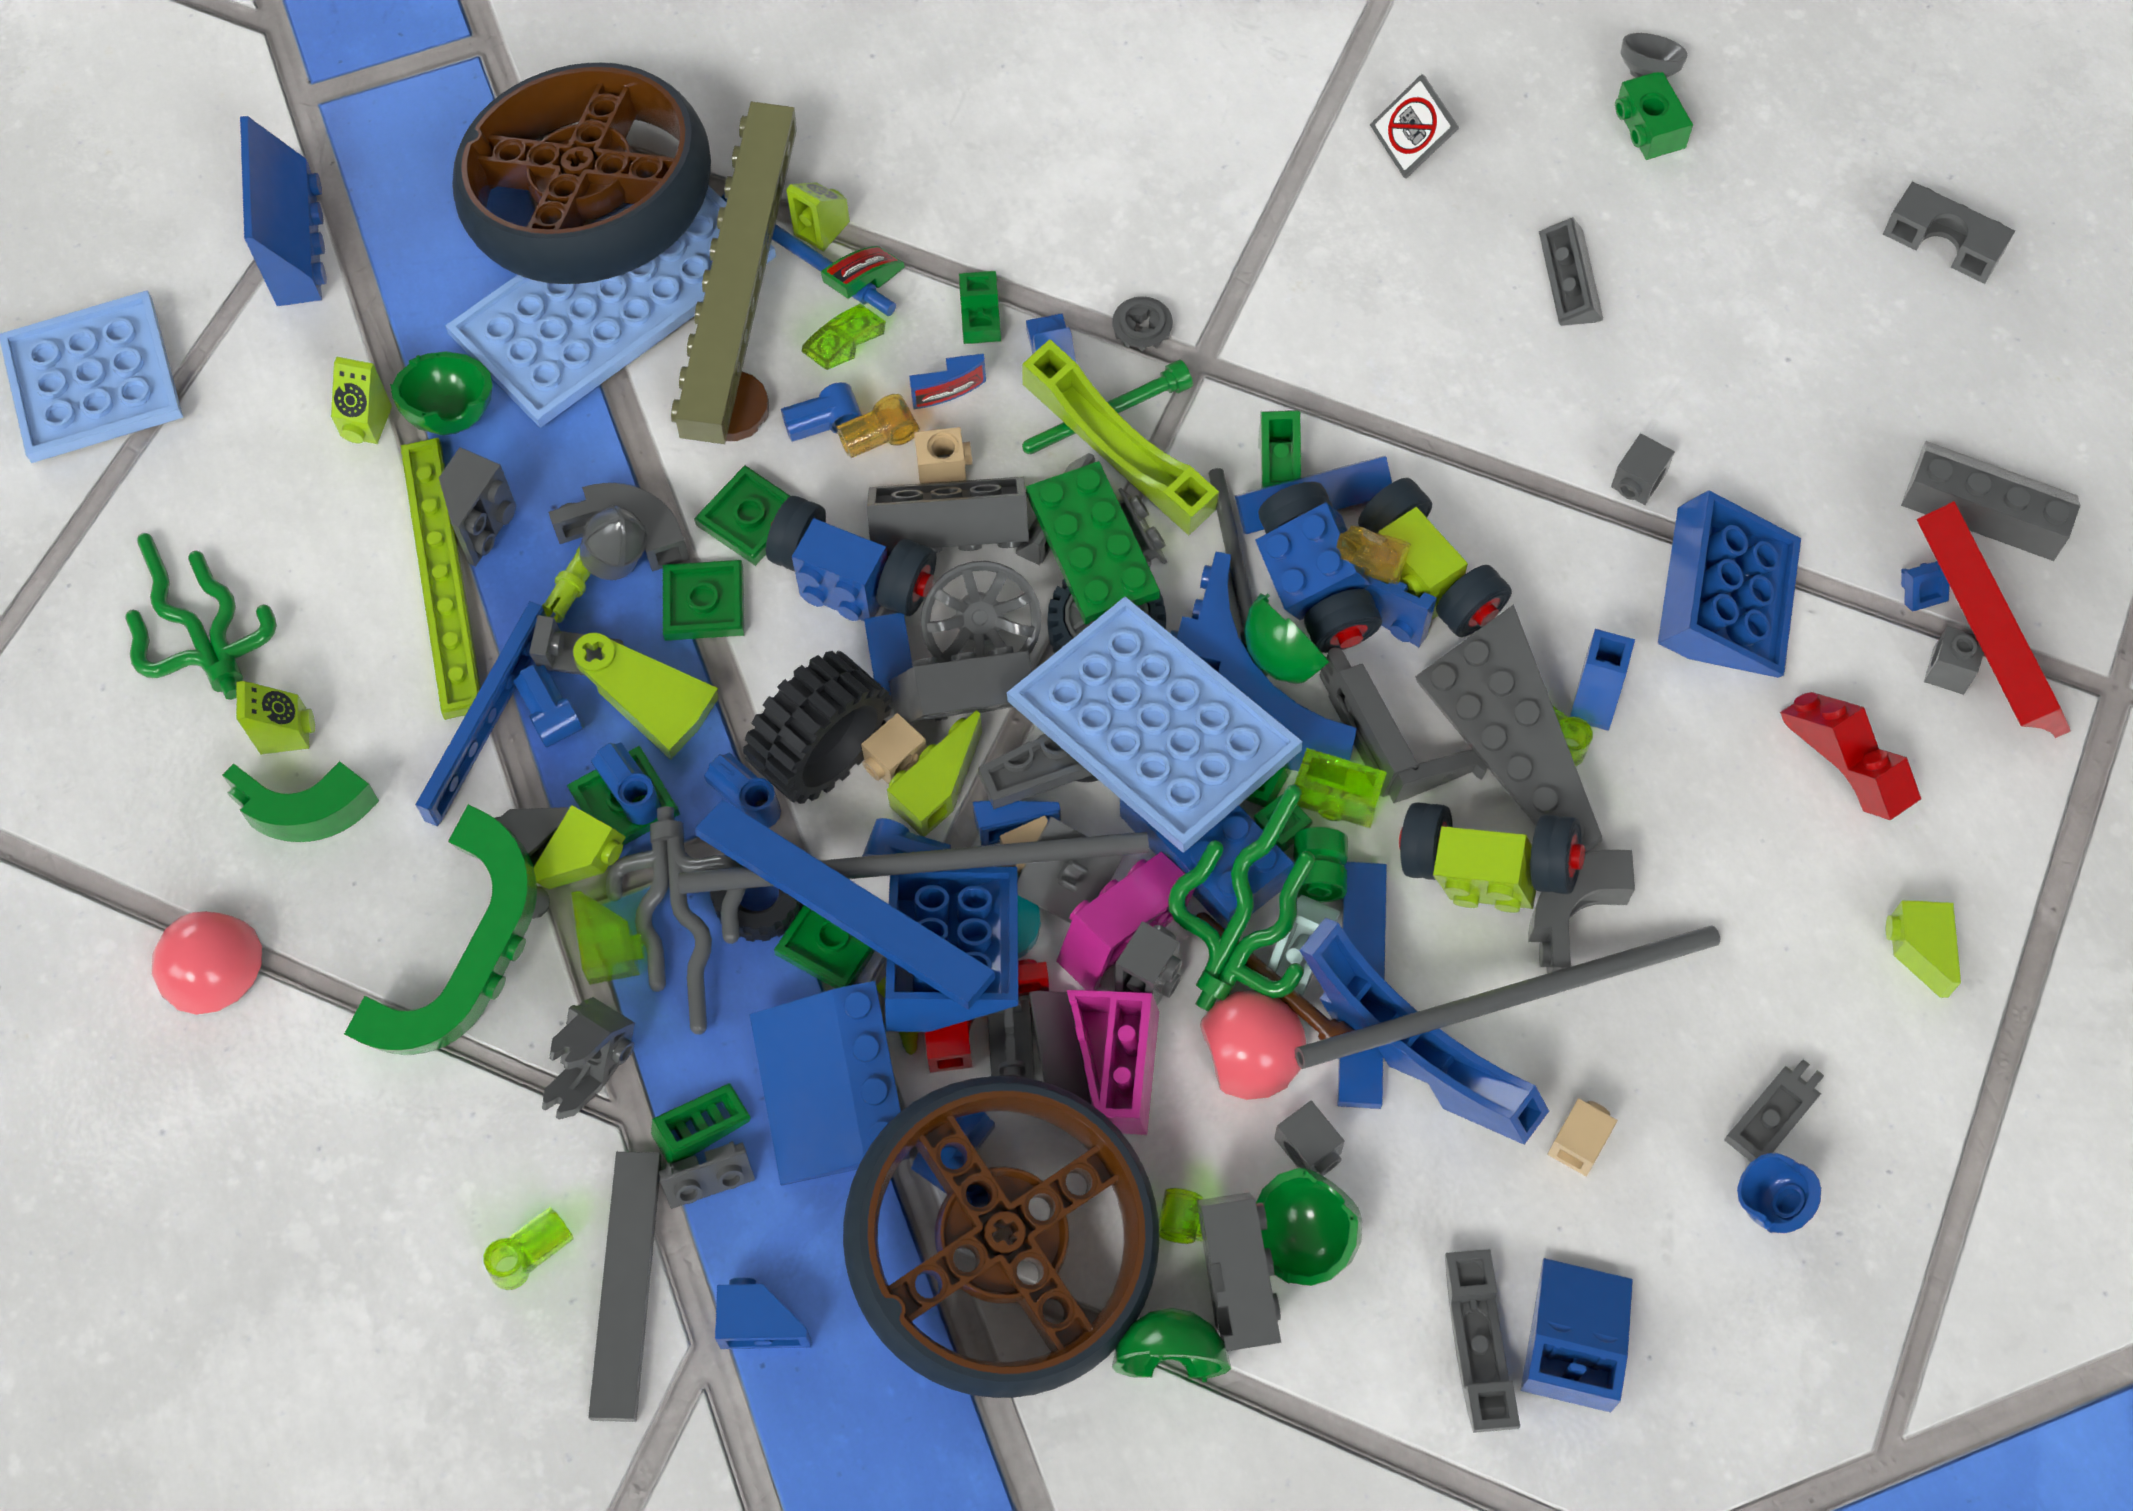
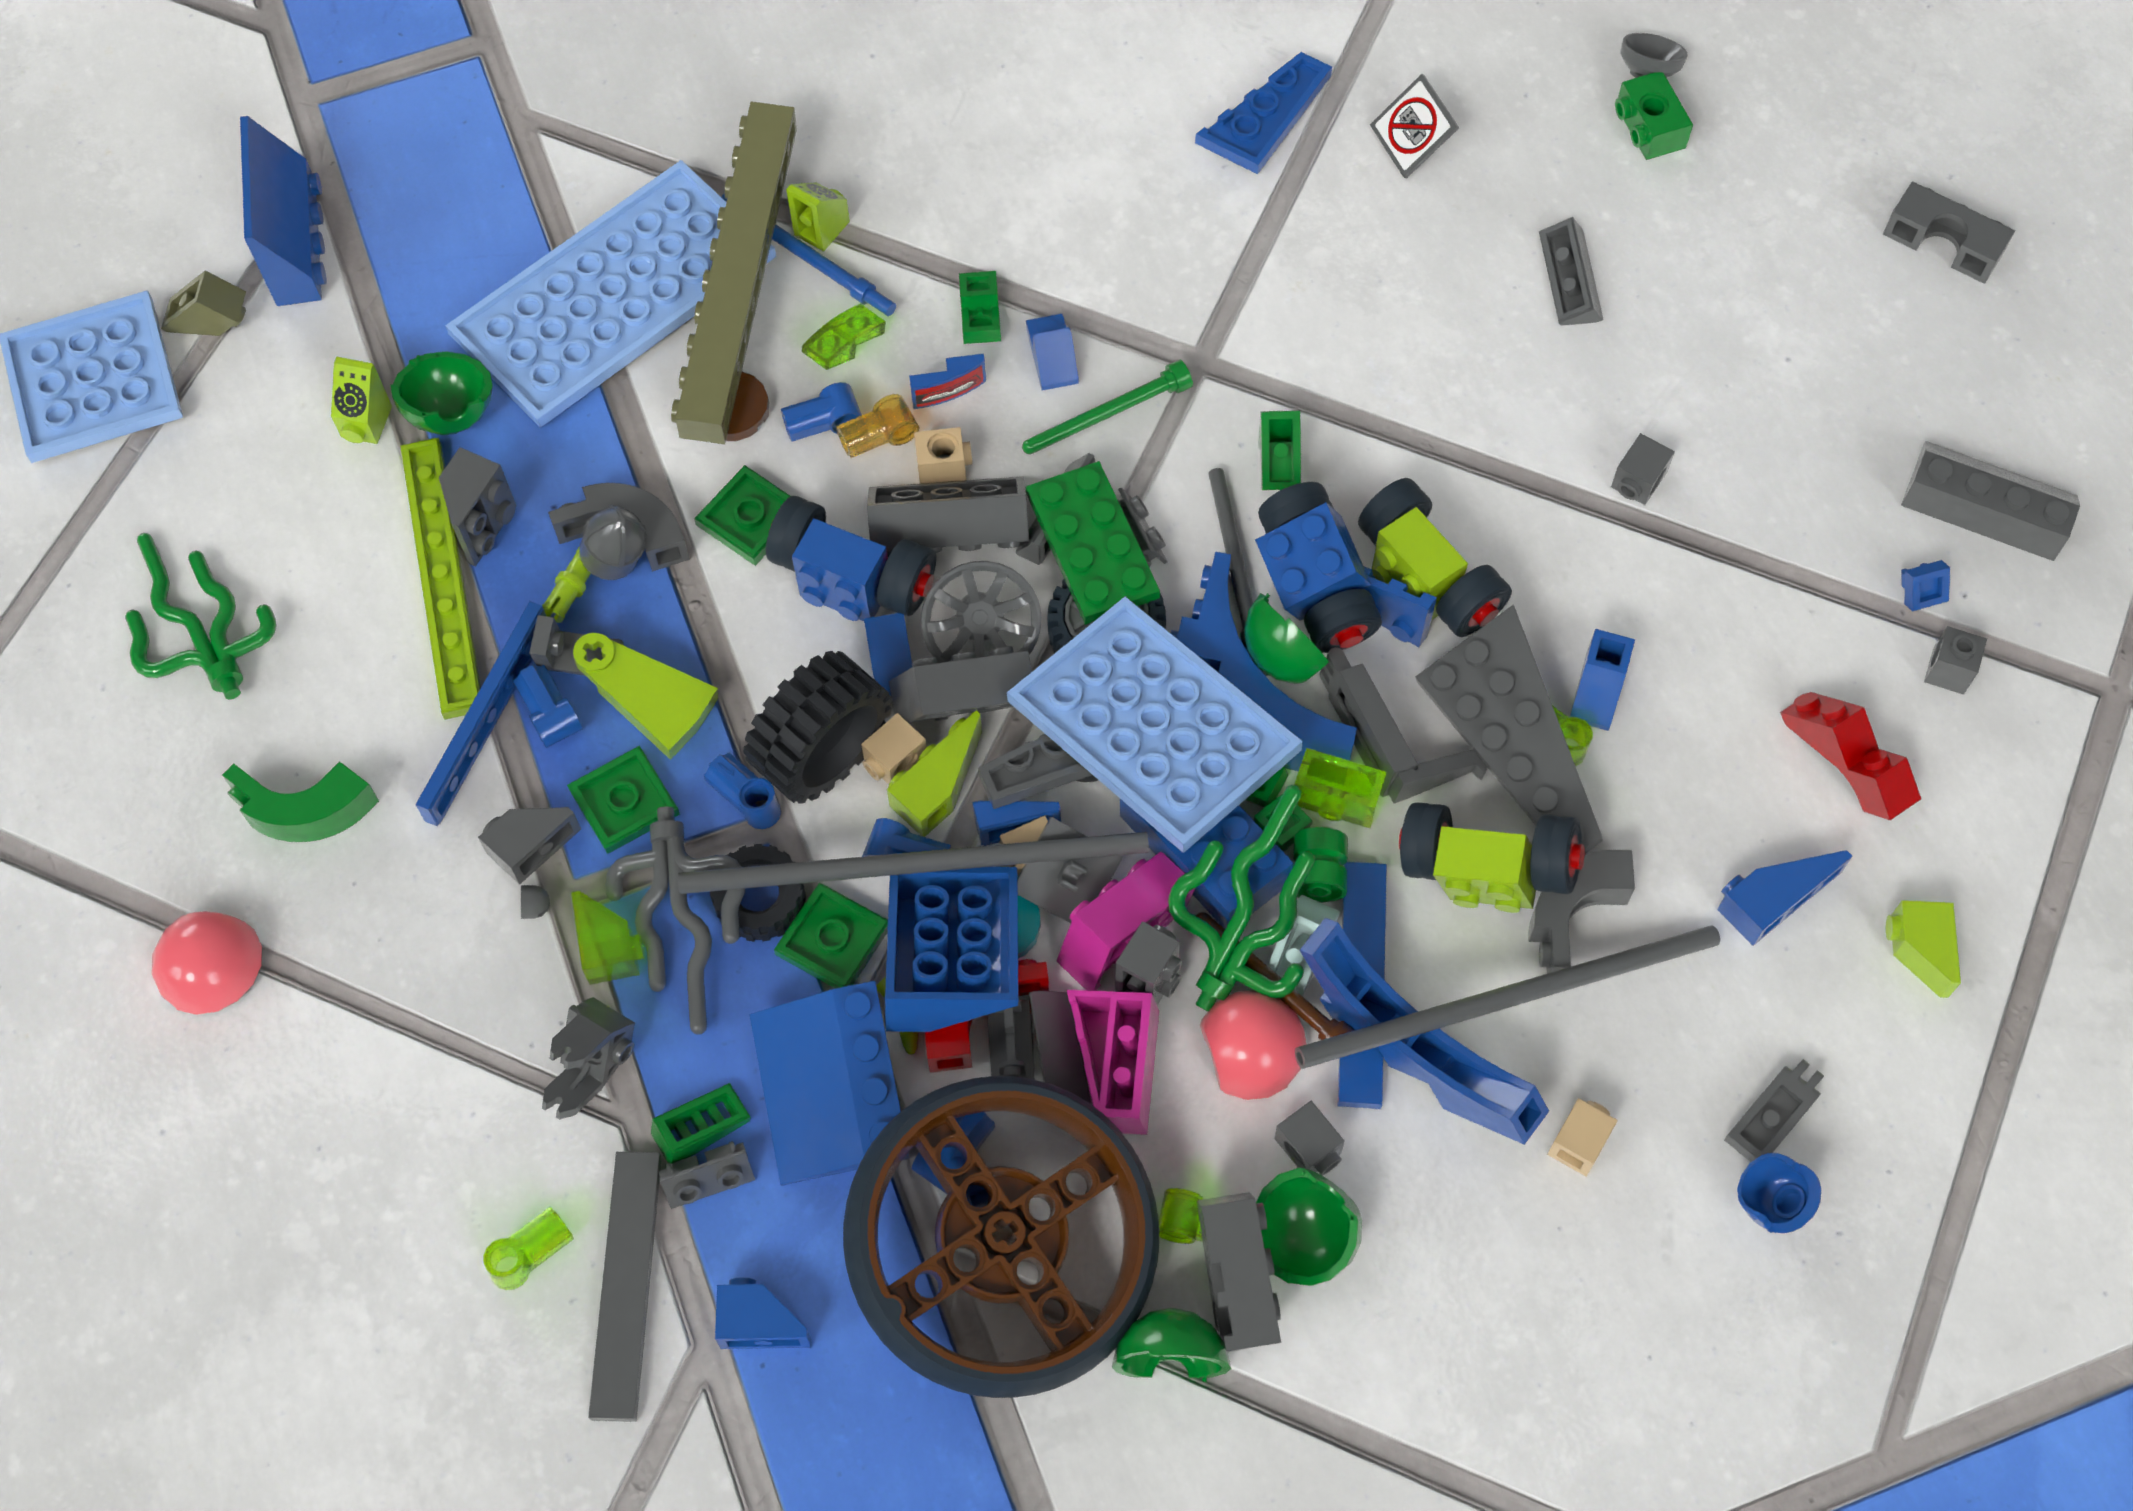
lime slope [236,681,315,755] -> none
green arch [344,804,537,1055] -> none
reddish brown wheel [452,62,711,284] -> none
lime slope [534,805,625,890] -> none
blue piece [591,742,661,825] -> none
green tile [663,560,744,641] -> none
blue tile [695,799,995,1010] -> none
slope [821,246,905,299] -> none
lime arch [1022,339,1219,536] -> none
dark grey gear [1112,297,1173,352] -> none
blue tile [1235,456,1392,534] -> none
clear yellow piece [1336,525,1411,584] -> none
dark grey slope [1445,1249,1520,1433] -> none
blue slope [1520,1258,1633,1413] -> none
blue slope [1658,490,1801,678] -> none
red arch [1916,501,2071,738] -> none
none -> olive slope [161,270,246,336]
none -> blue wing [1195,52,1332,174]
none -> blue slope [1717,850,1853,946]

